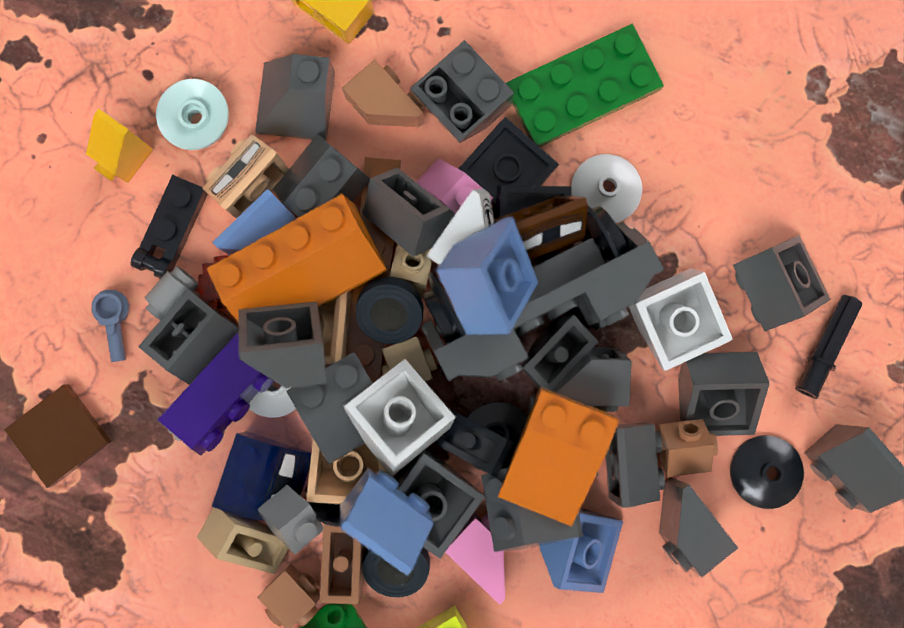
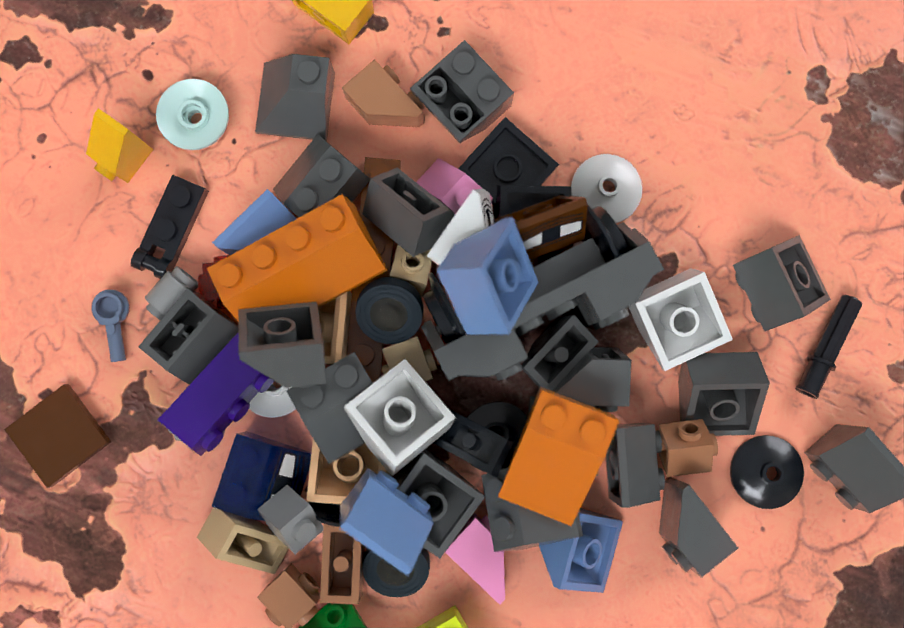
light nougat slope [202,134,289,219] -> none
green plate [506,23,664,147] -> none

